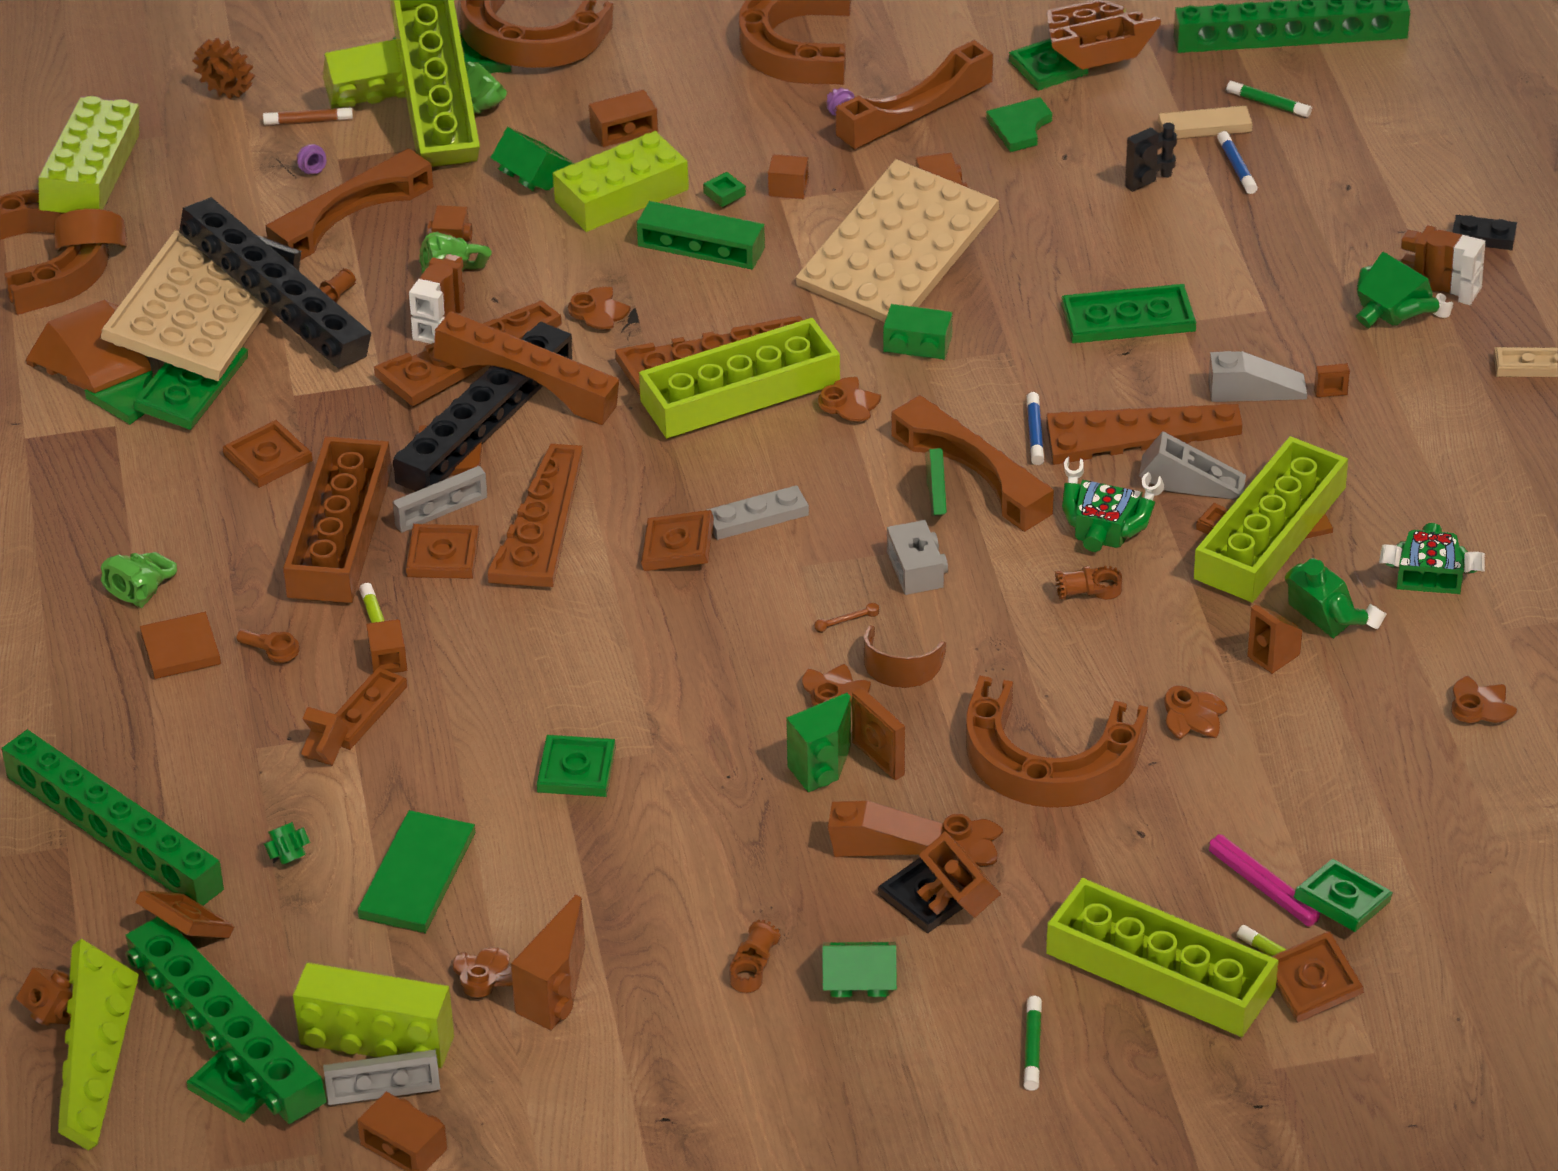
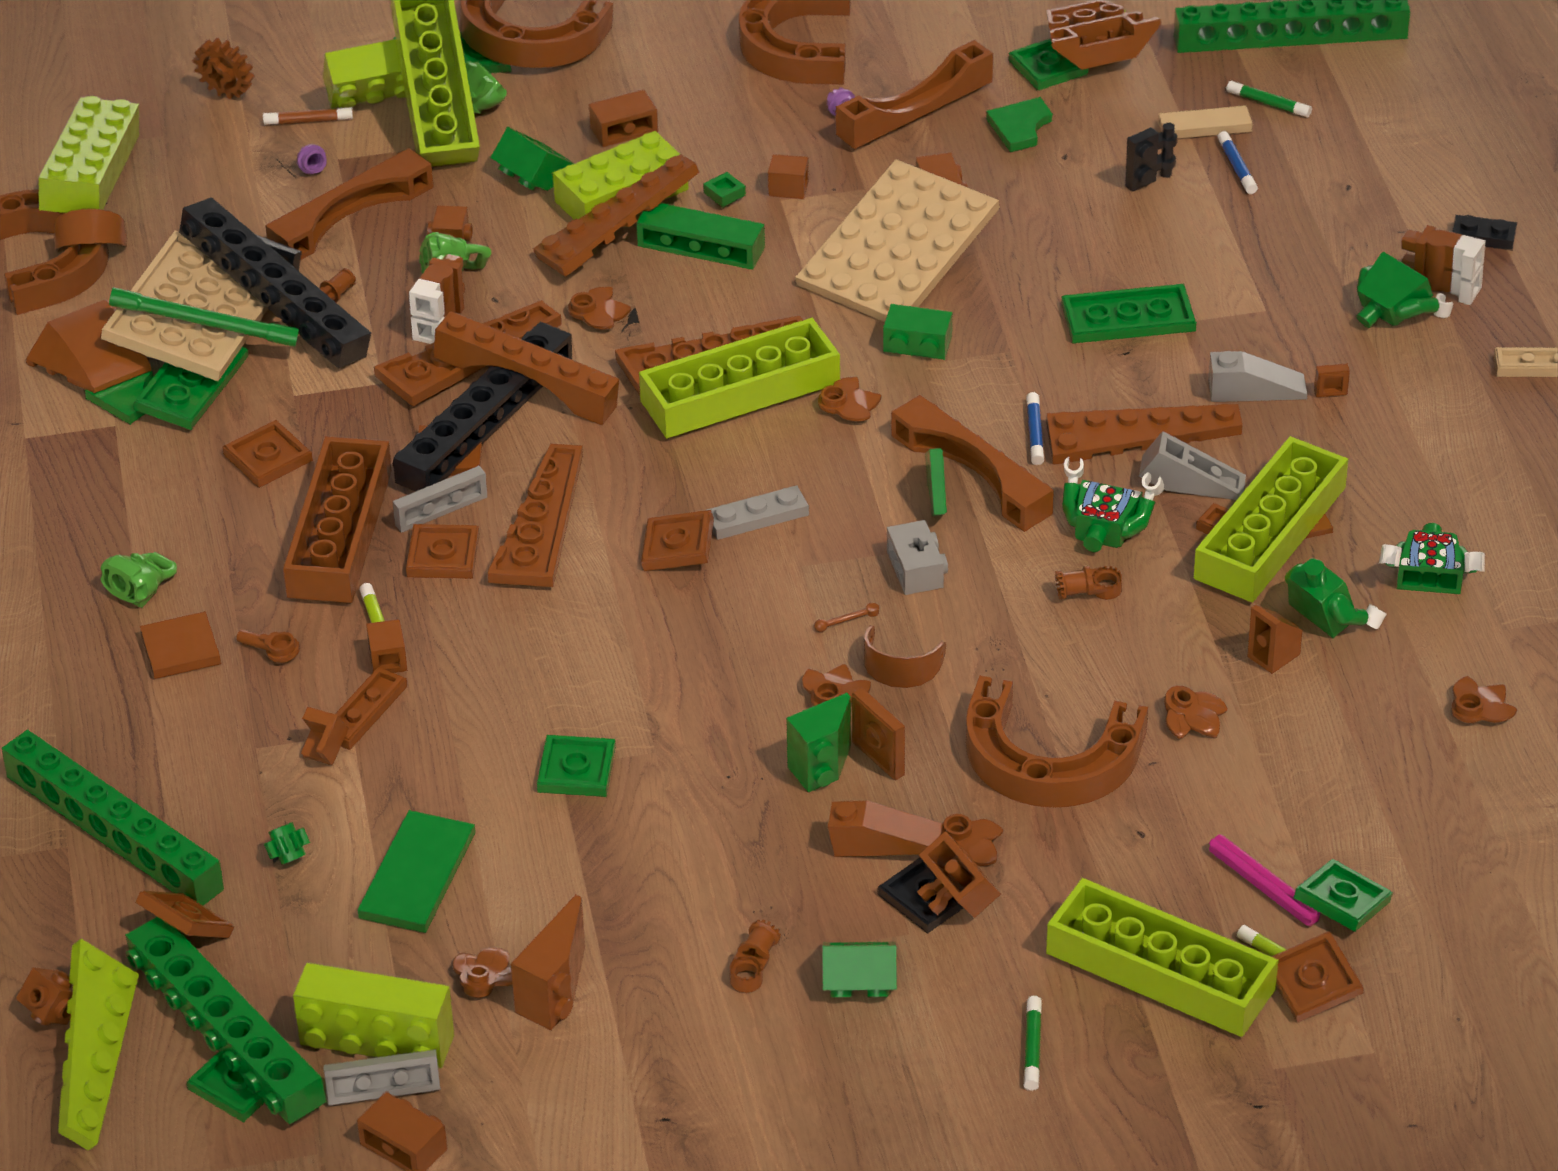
none -> green piece [109,287,299,347]
none -> dark orange wing [533,154,700,277]

